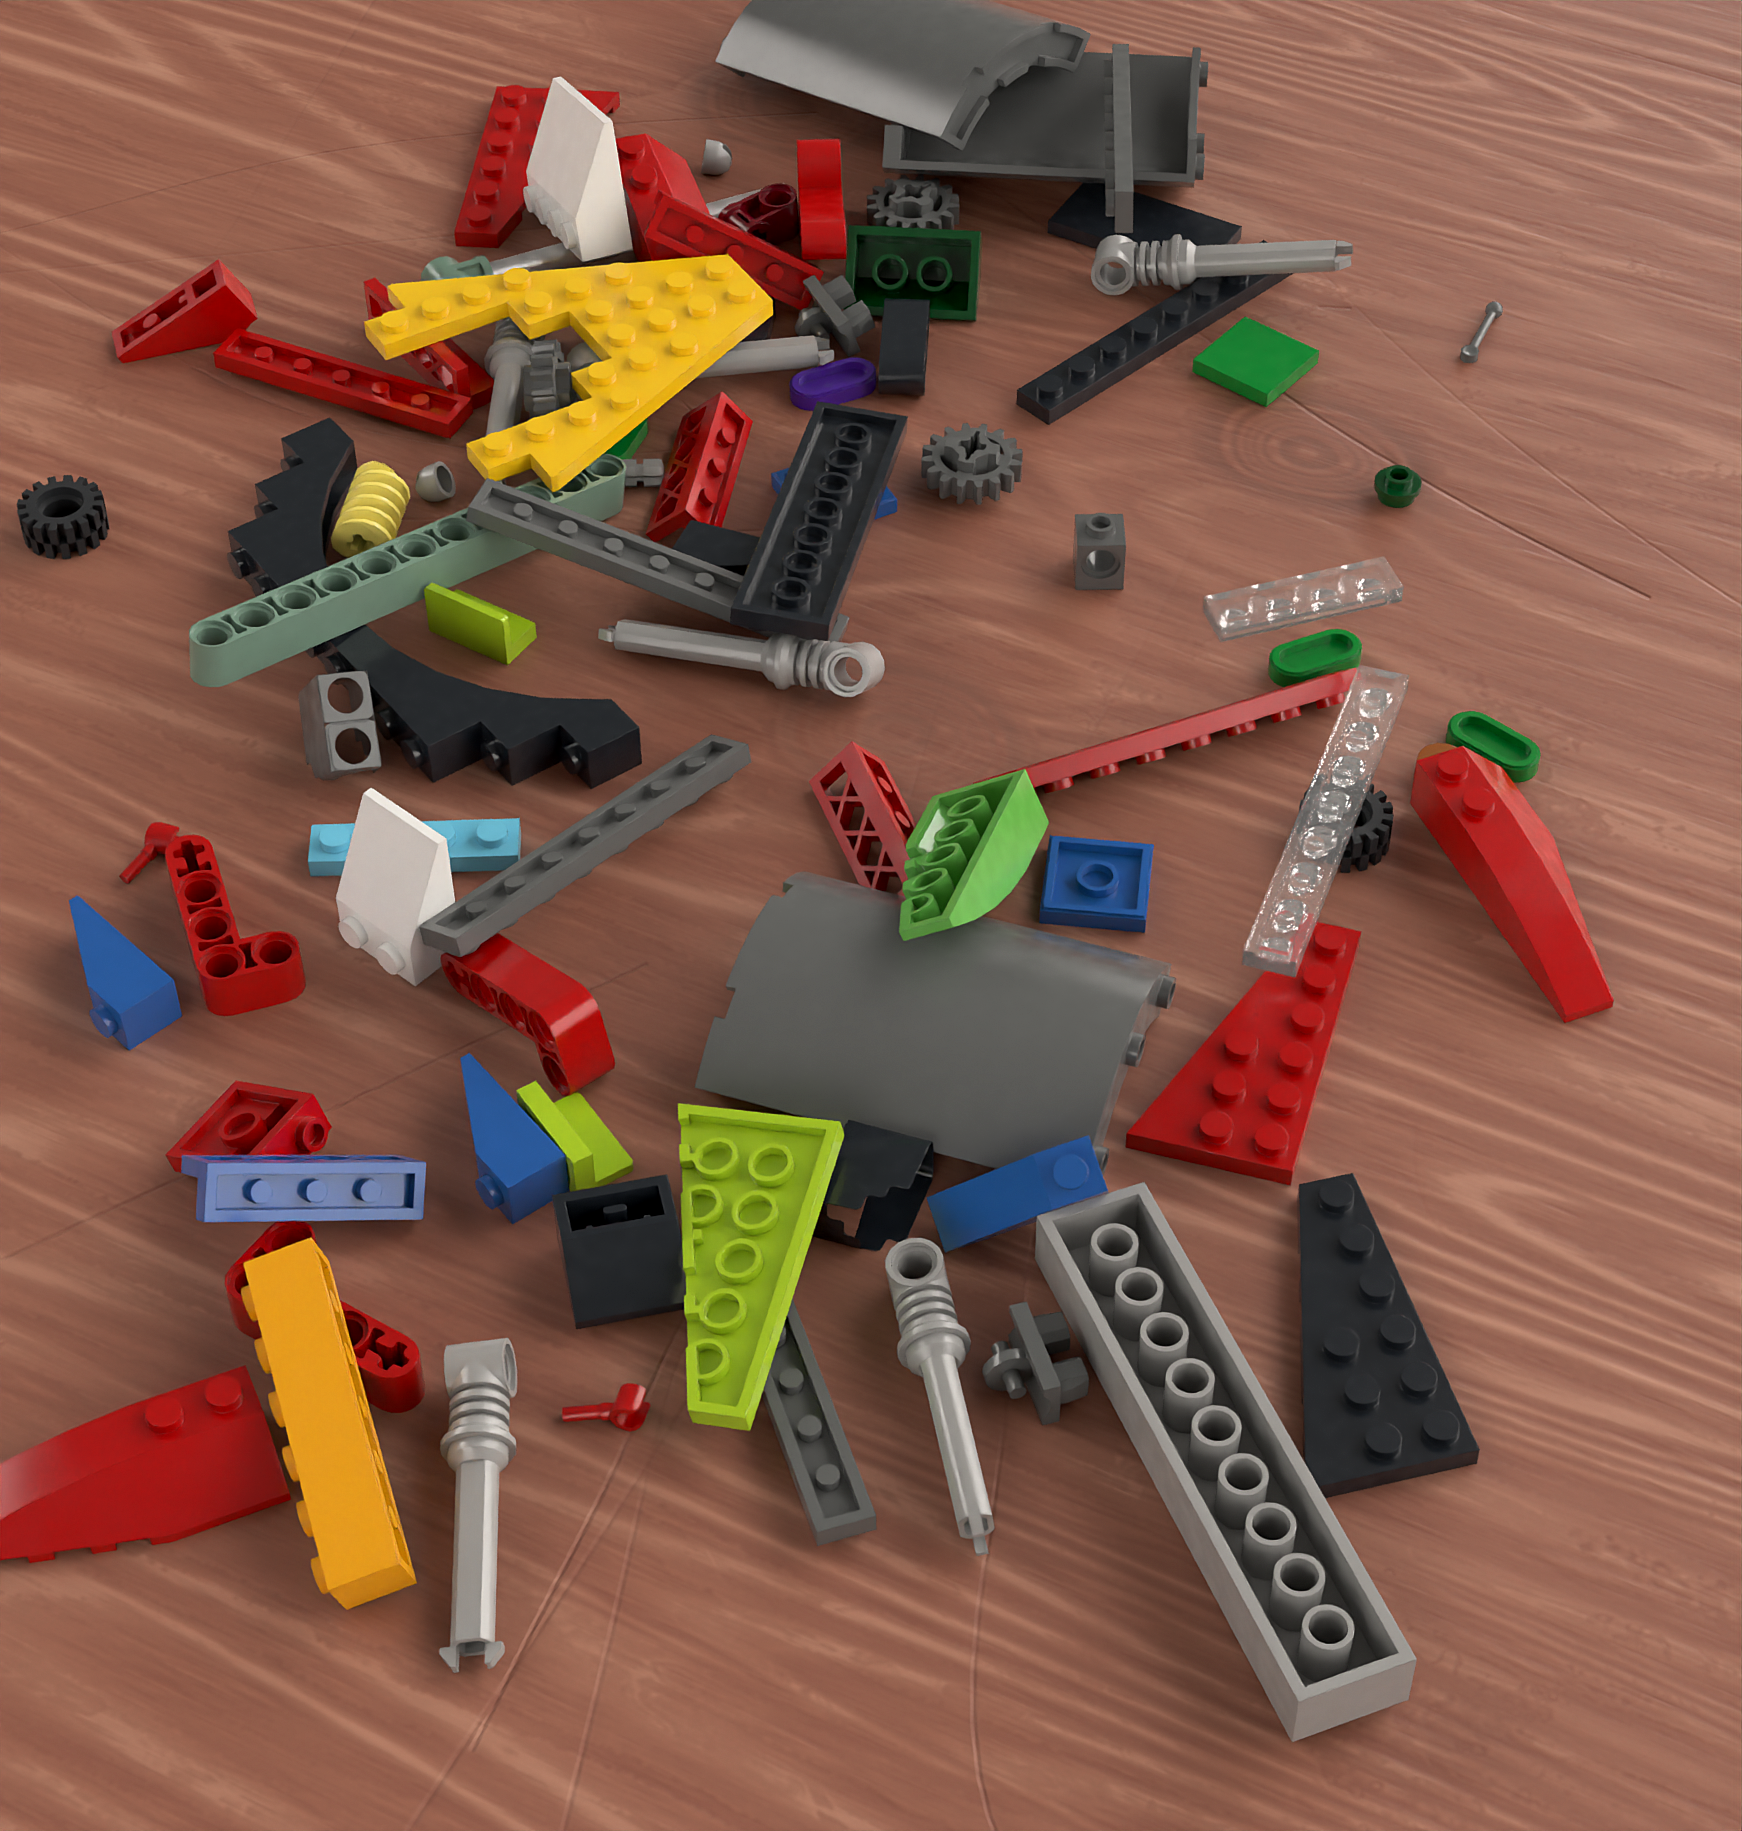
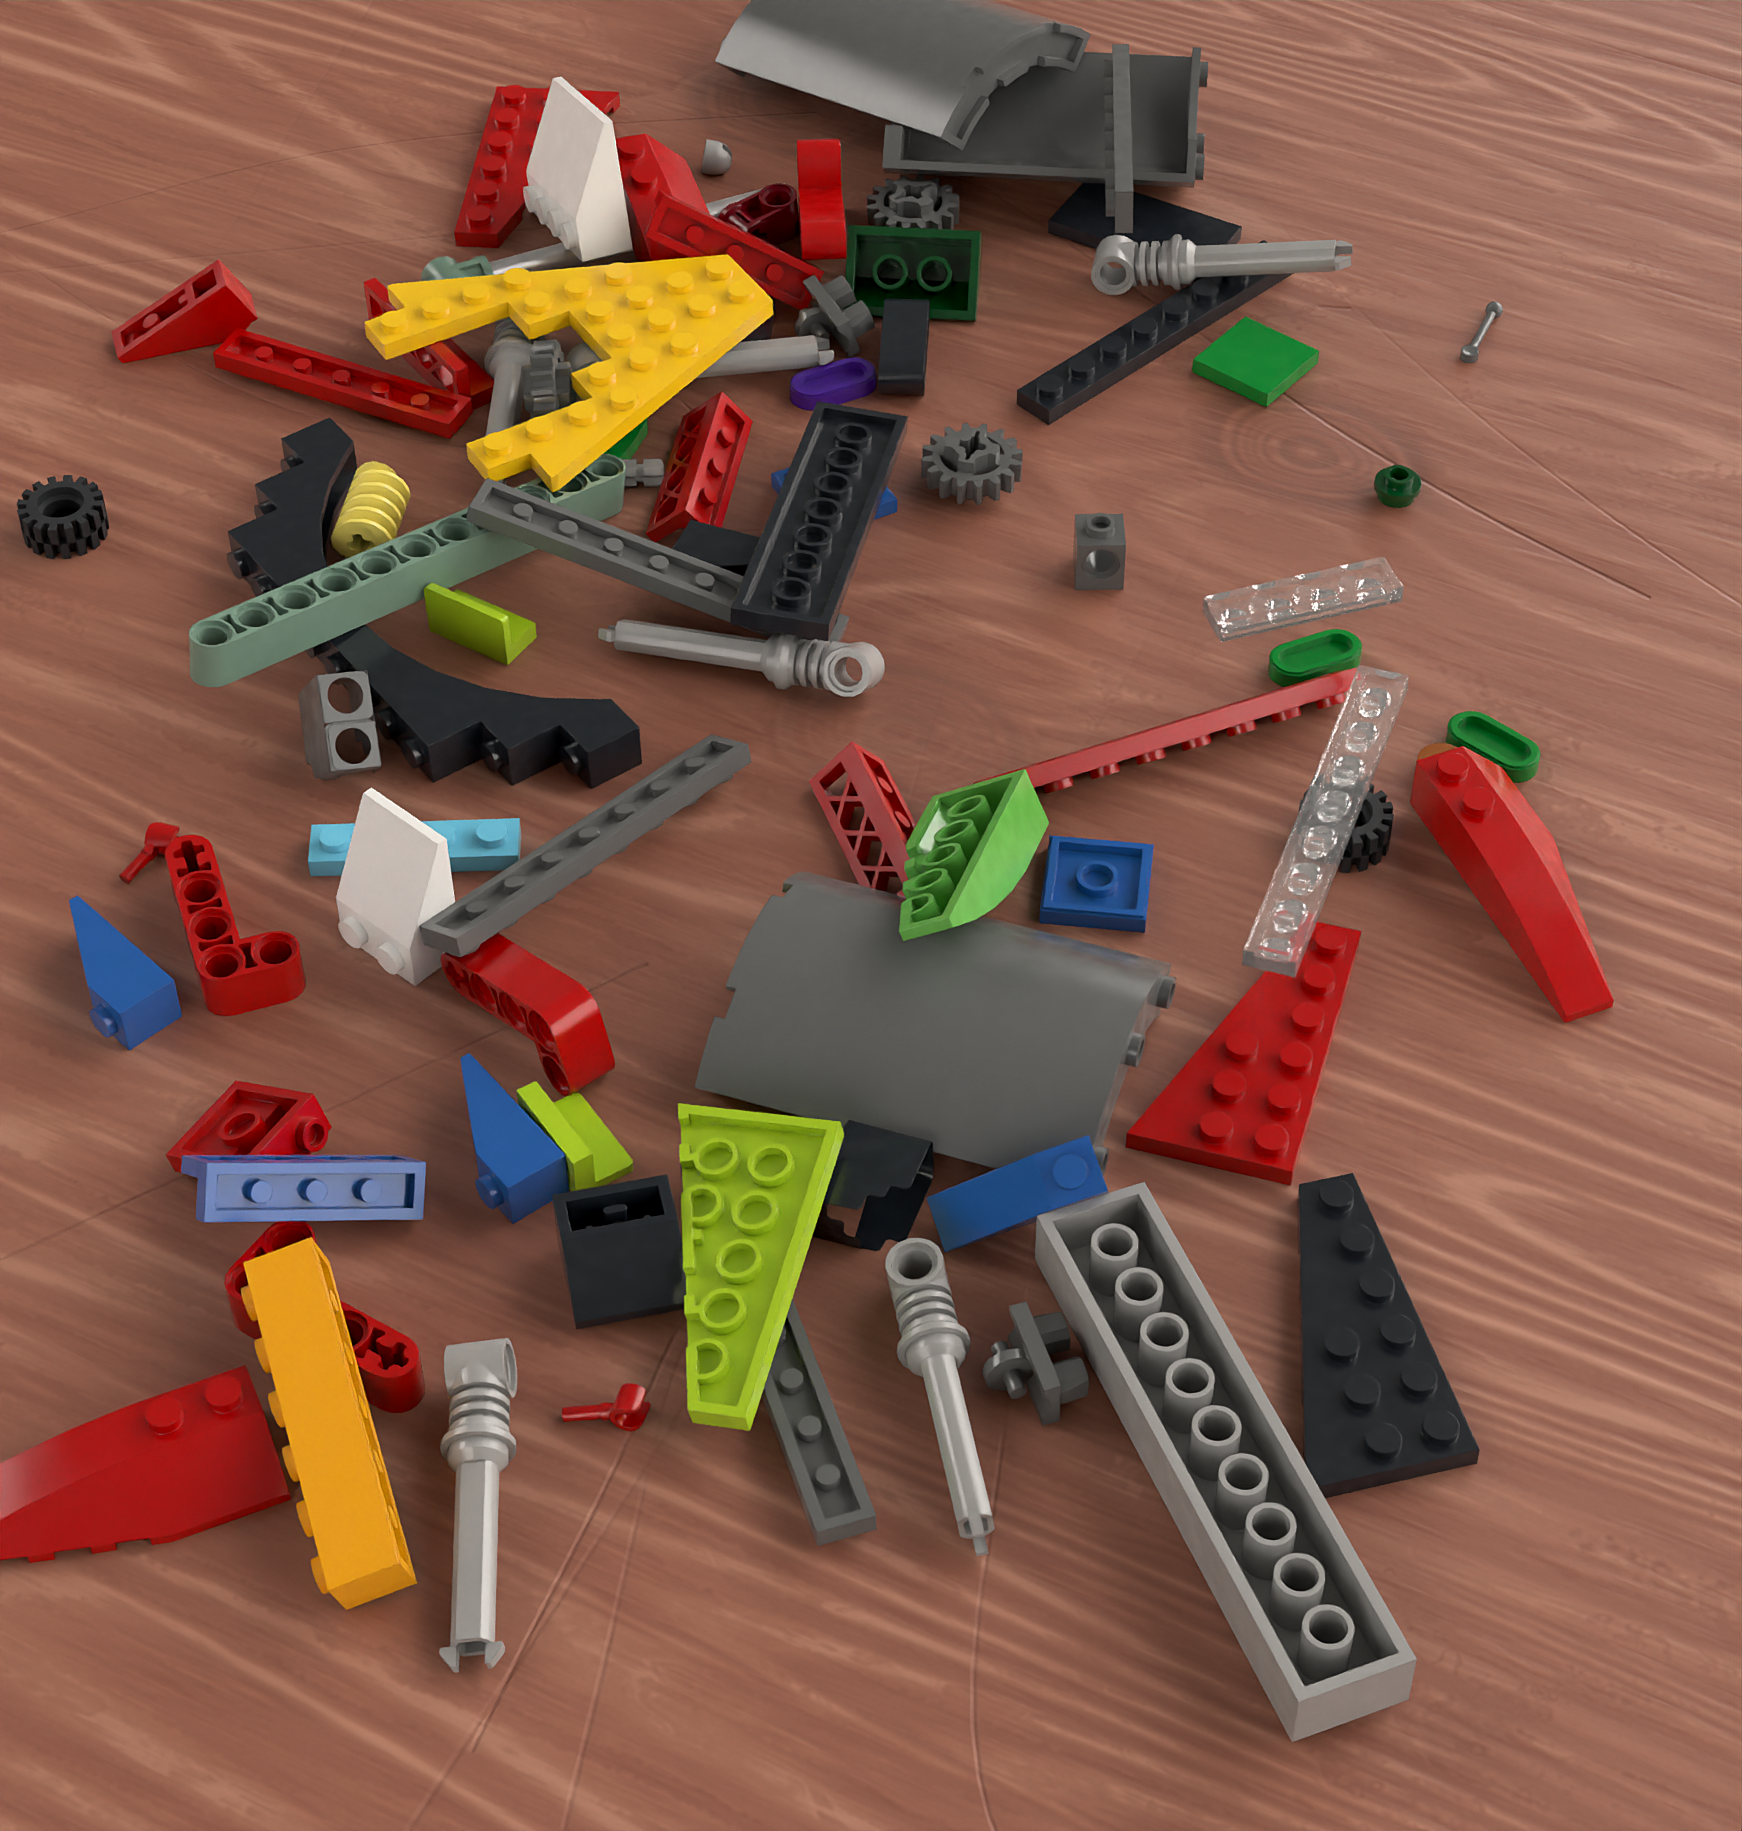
light grey hinge [415,461,456,502] -> none

